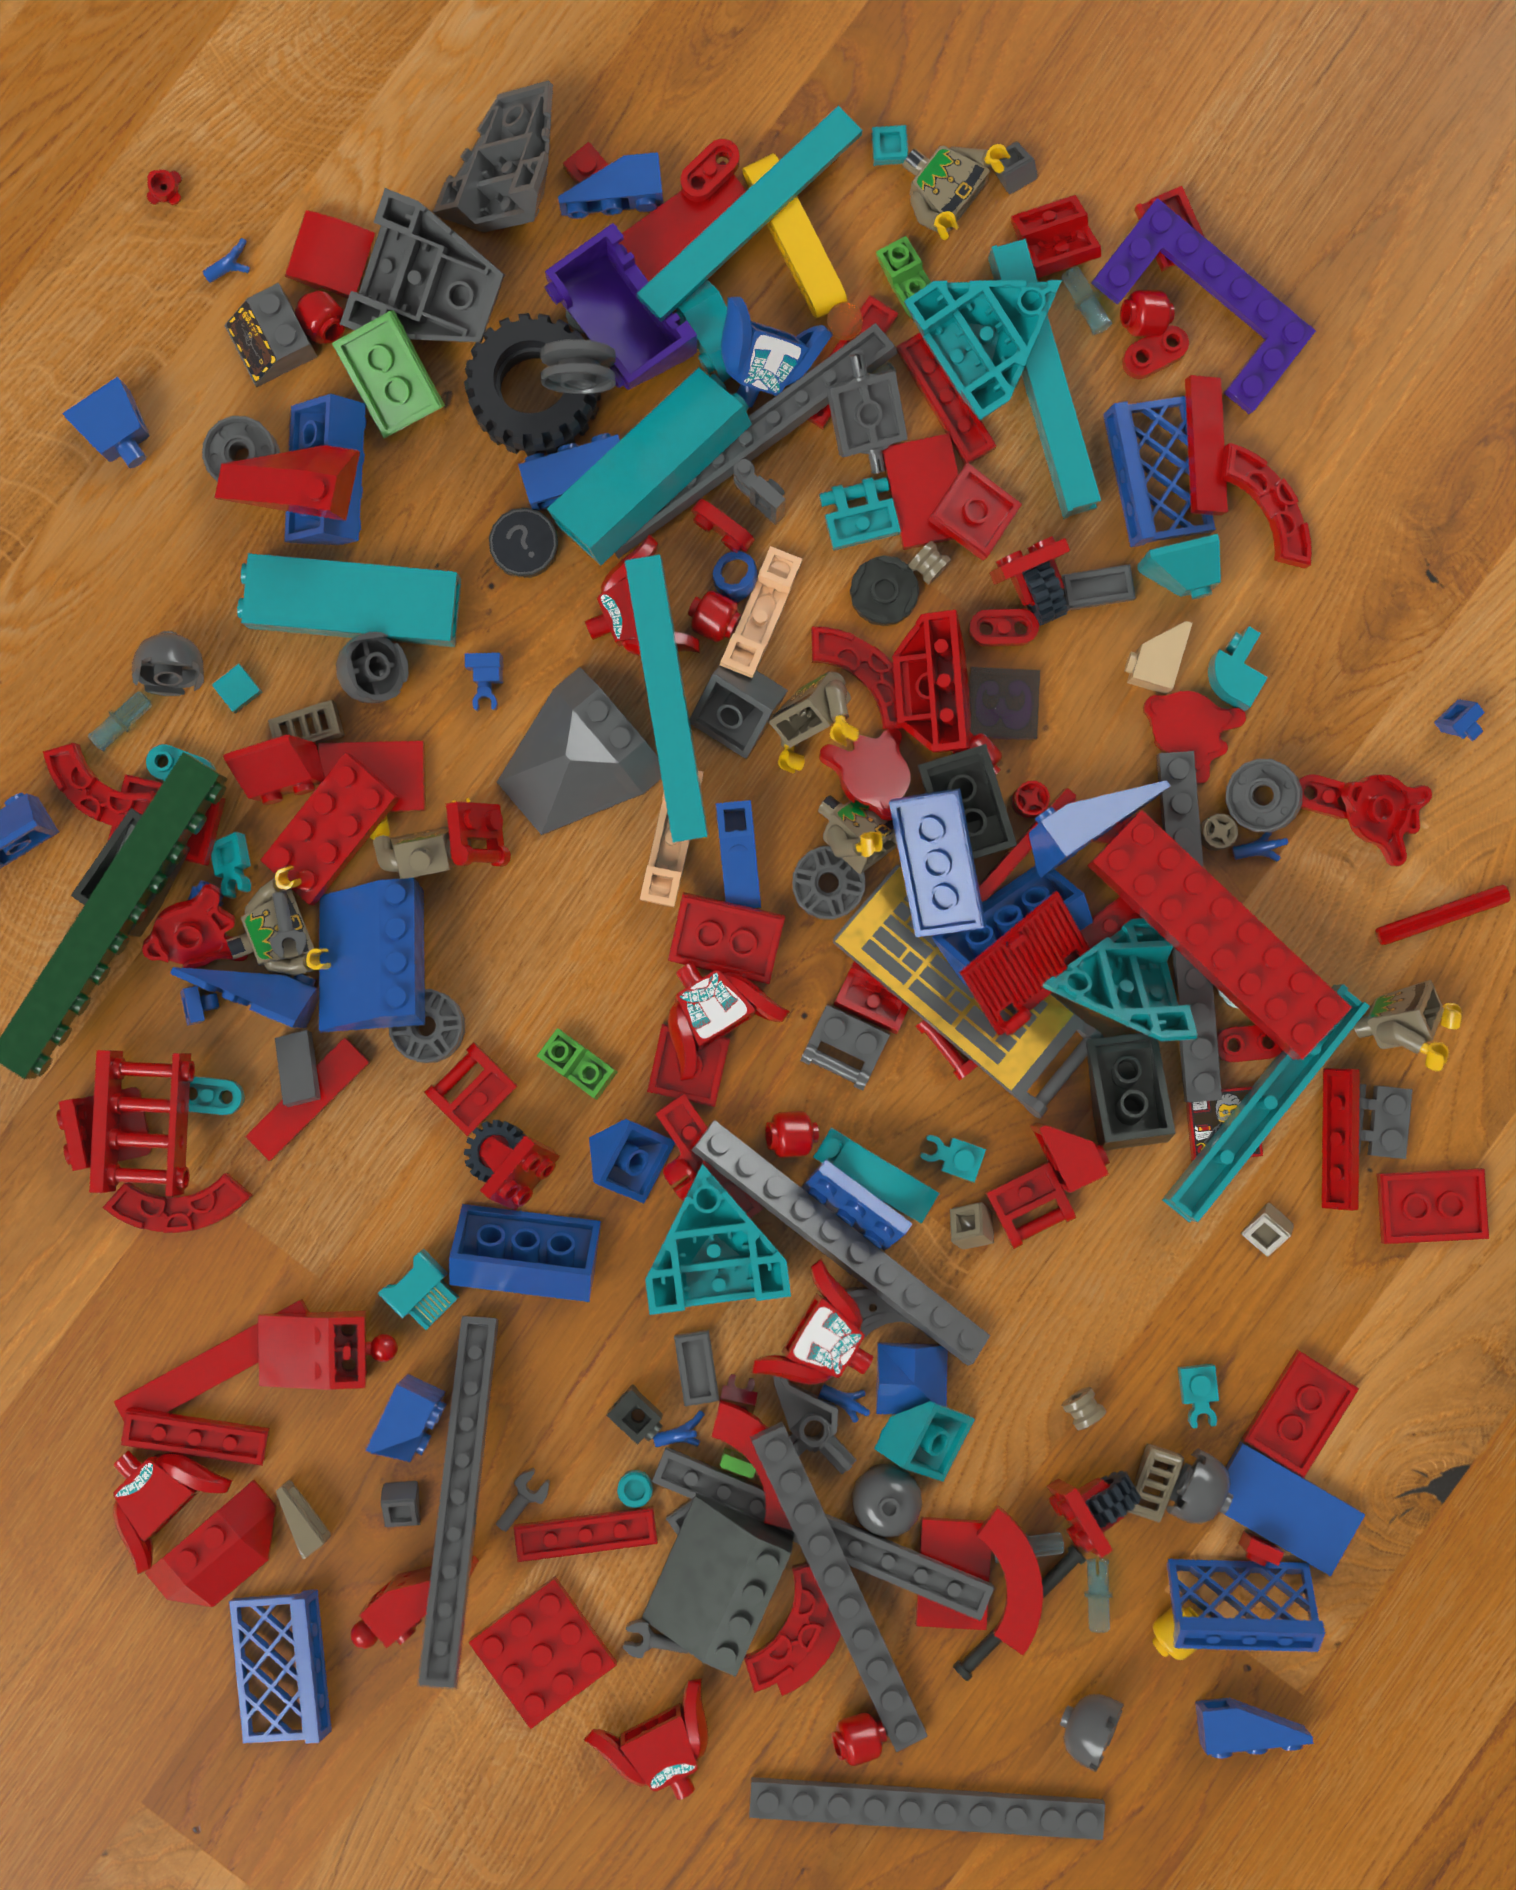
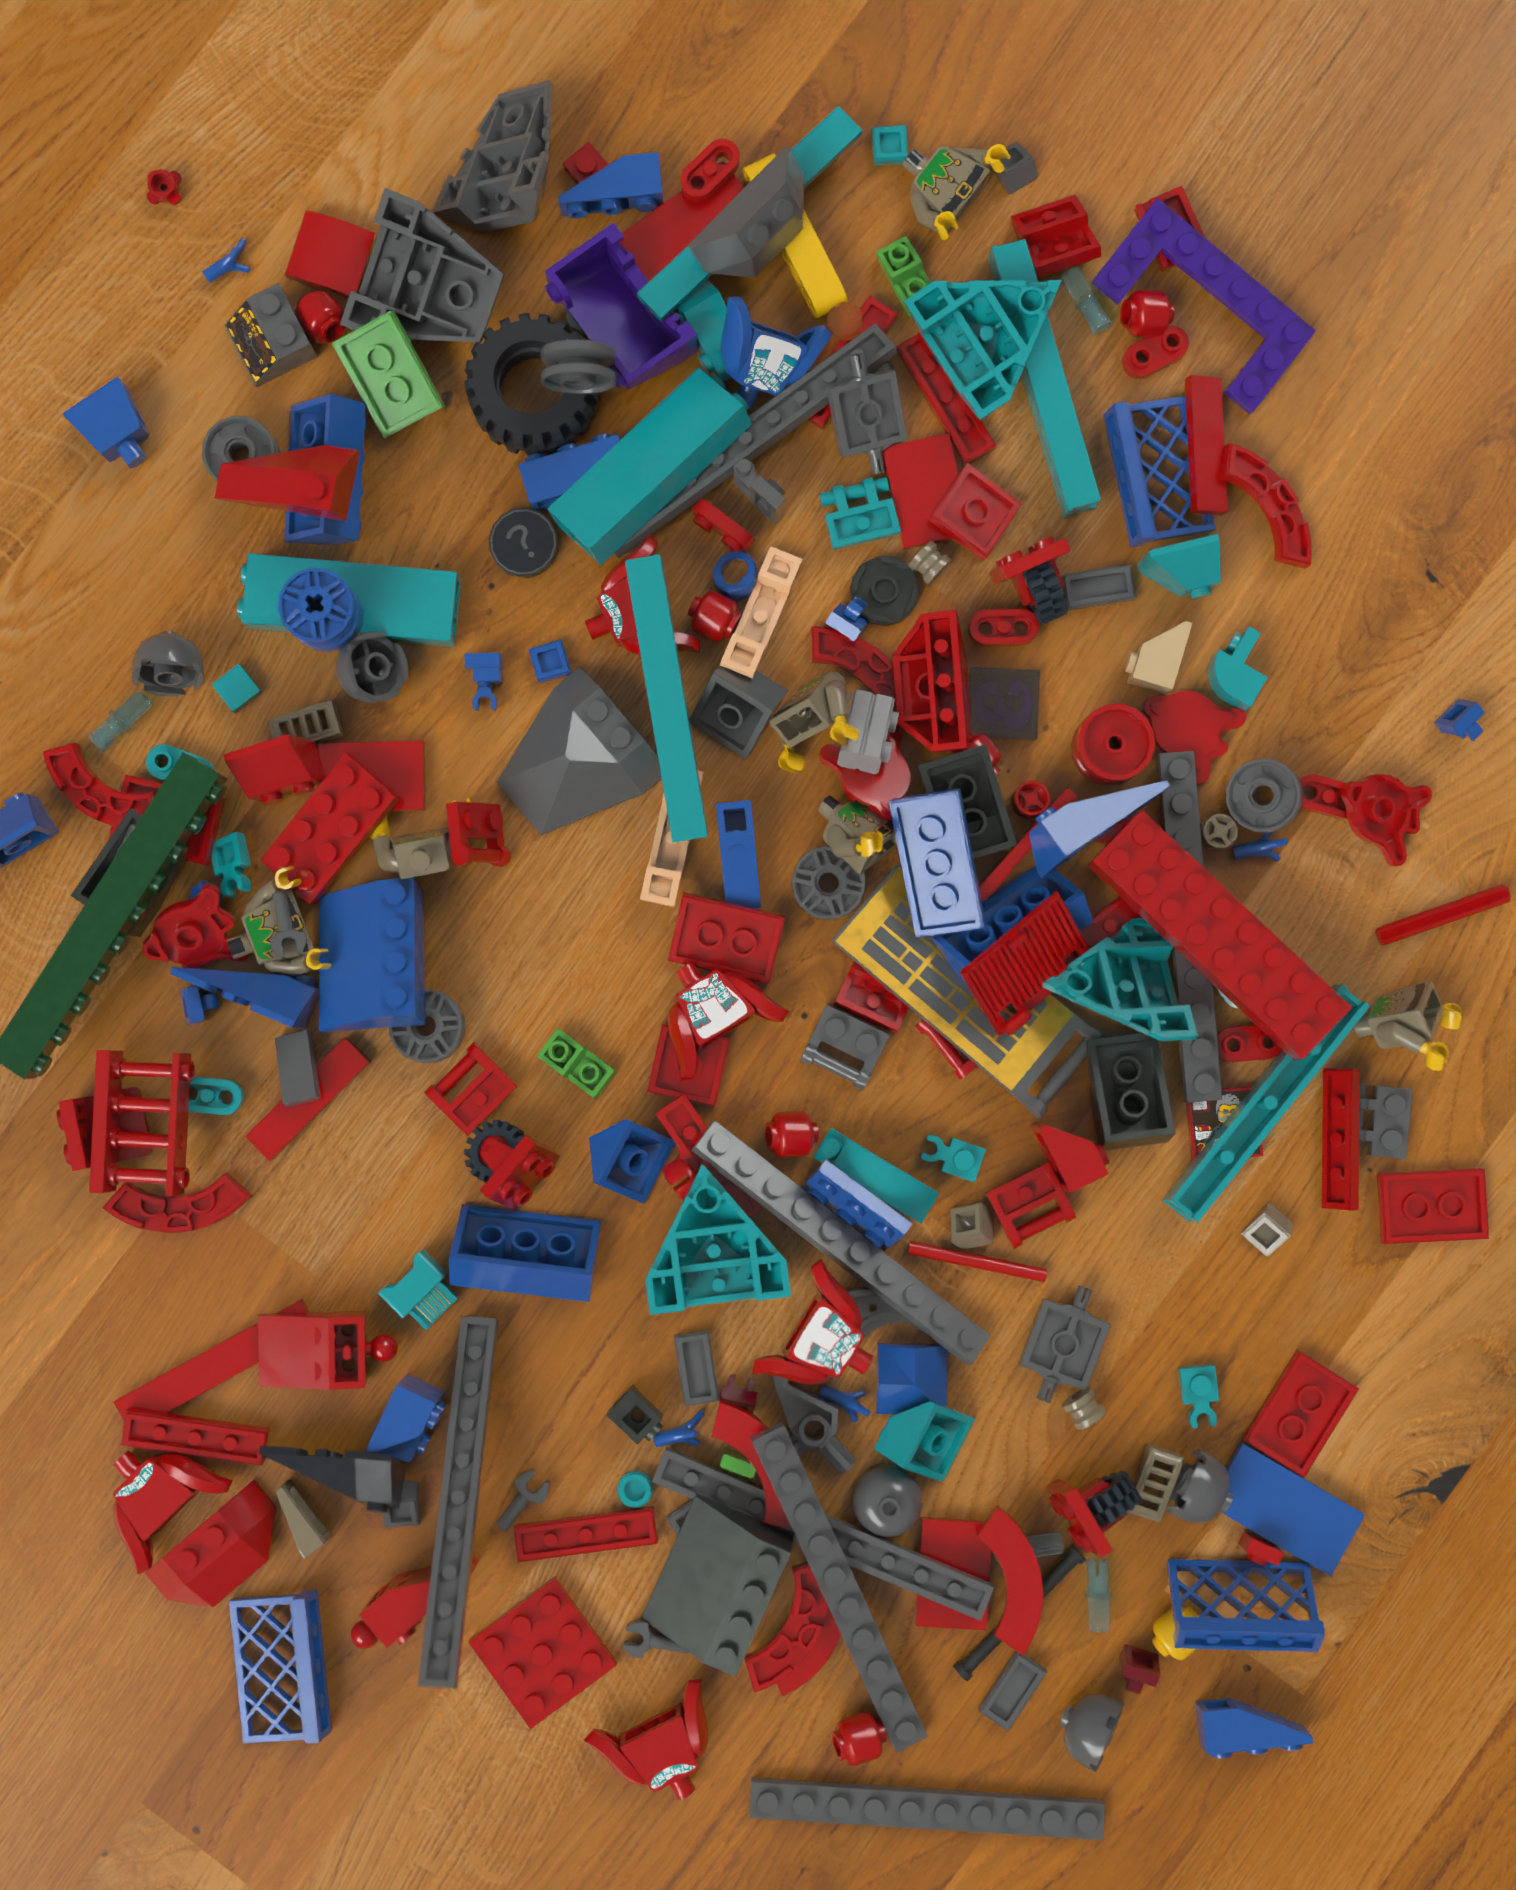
none -> black wedge [259,1446,406,1514]
none -> blue wheel [278,568,364,652]
none -> blue tile [528,639,572,684]
none -> dark grey wedge [687,147,804,278]
none -> blue tile [825,596,869,642]
none -> light grey brick [837,689,899,774]
none -> red bar [907,1240,1047,1282]
none -> dark grey tile [978,1651,1047,1731]
none -> dark grey plate [1018,1285,1111,1403]
none -> red wheel [1071,703,1155,786]
none -> dark red tile [1120,1644,1161,1694]

